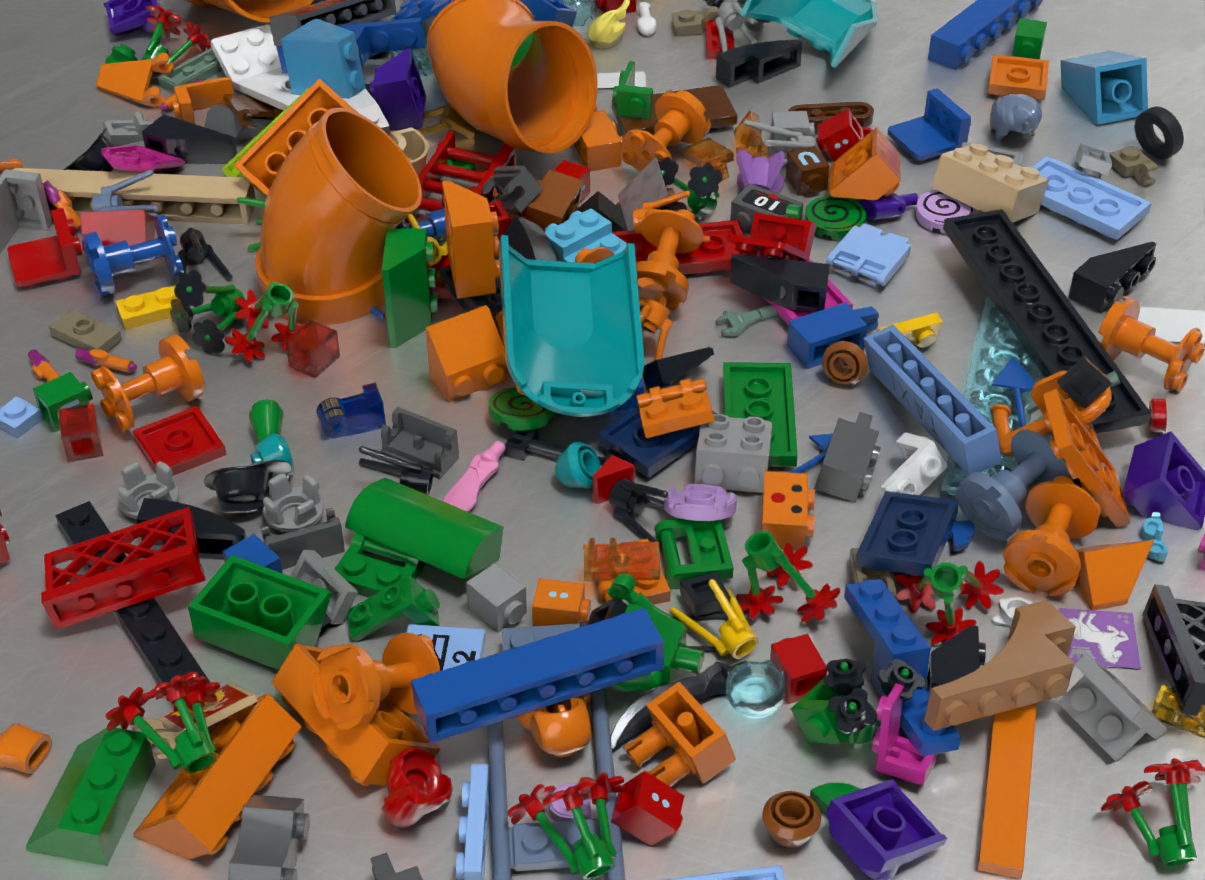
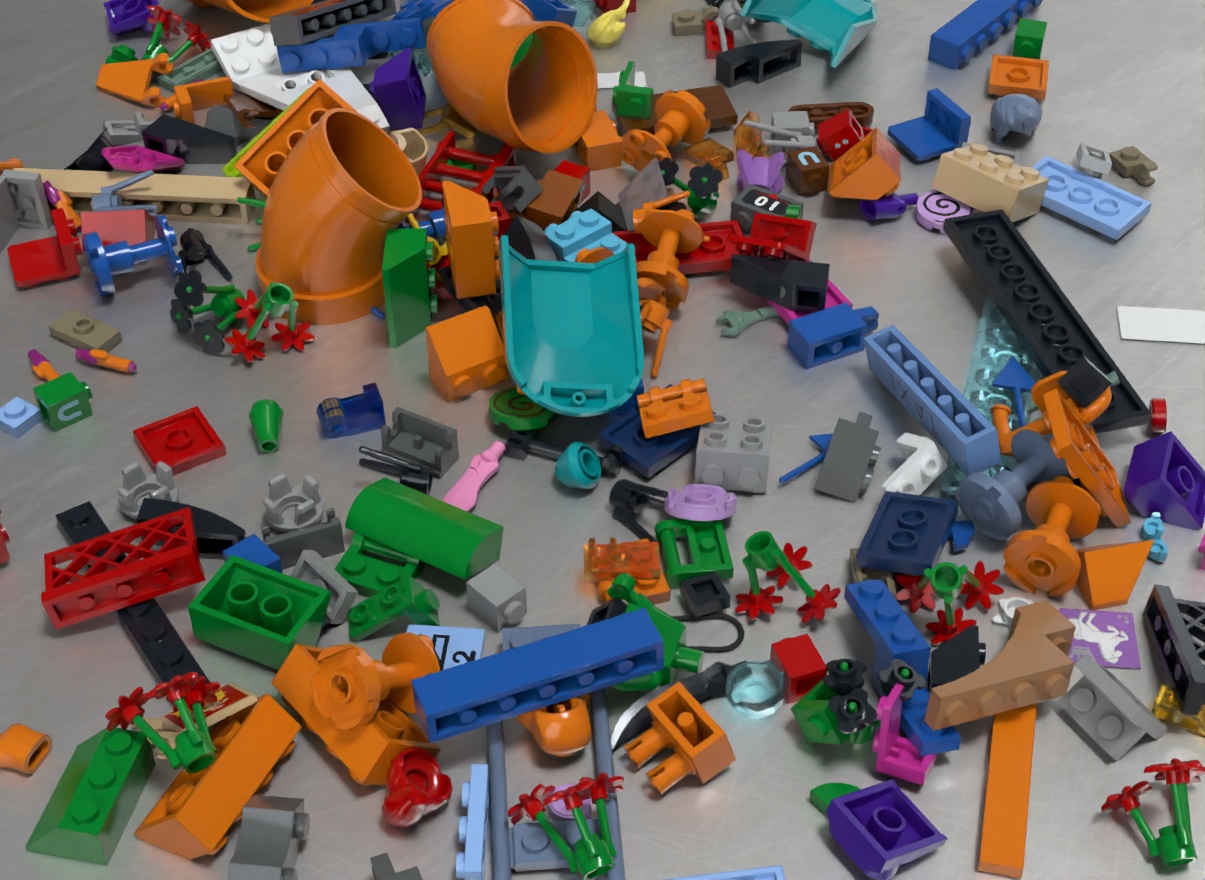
clear red brick [58,403,104,463] -> none
orange piece [91,334,206,432] -> none
yellow plate [115,286,177,330] -> none
black piece [204,460,291,513] -> none
teal cone [250,433,294,479] -> none
dark azure slope [281,19,365,99] -> none
clear red brick [285,320,340,378] -> none
orange brick [532,578,591,628] -> none
red slope [593,456,635,504] -> none
red brick [611,770,685,846] -> none
white piece [637,2,657,37] -> none
black slope [642,347,714,392] -> none
yellow plant [669,579,759,659] -> none
green plate [723,362,798,467] -> none
orange brick [761,471,815,551] -> none
dark orange cone [762,791,821,847] -> none
green tile [805,195,866,241] -> none
dark orange cone [822,341,868,386] -> none
light blue plate [826,223,911,286] -> none
yellow plate [877,312,943,348] -> none
dark azure slope [1060,51,1148,125] -> none
black slope [1068,241,1157,314] -> none
orange piece [1098,296,1205,392] -> none
black tyre [1134,106,1184,160] -> none

